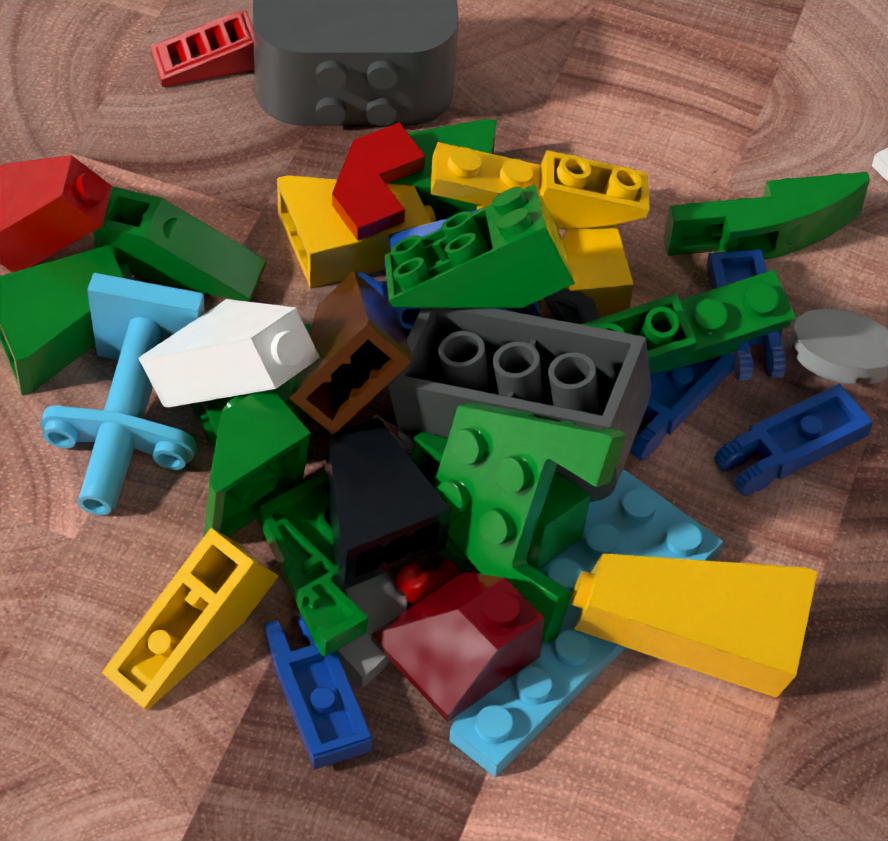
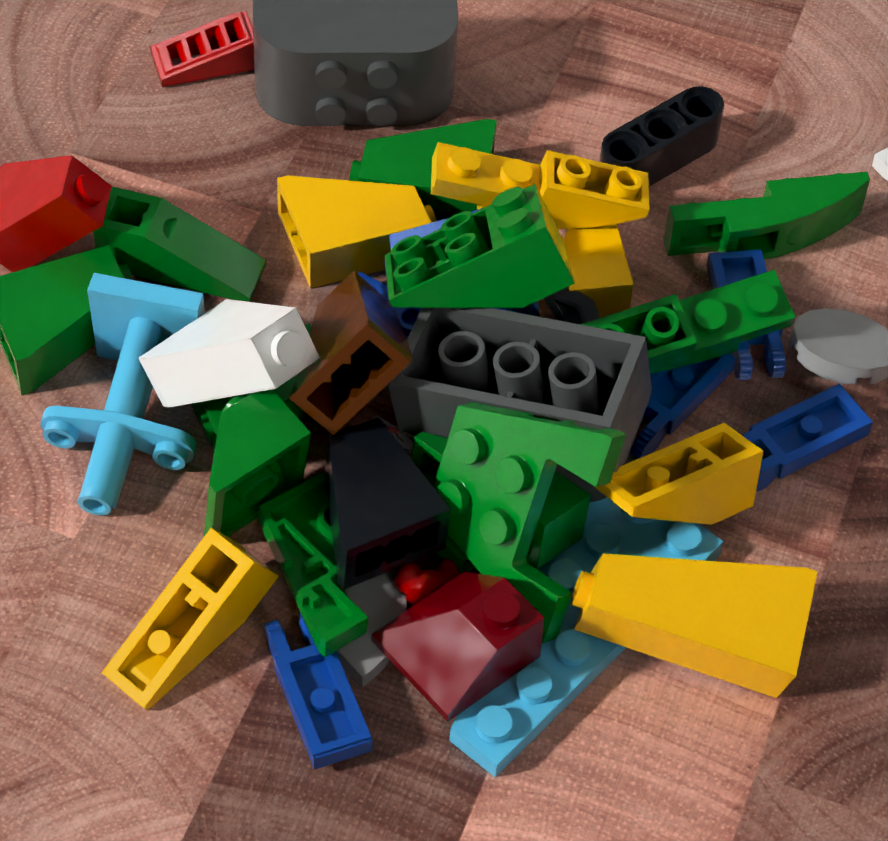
red tile [332,122,425,241] -> none
none -> yellow slope [593,423,763,525]
none -> black beam [599,86,725,187]

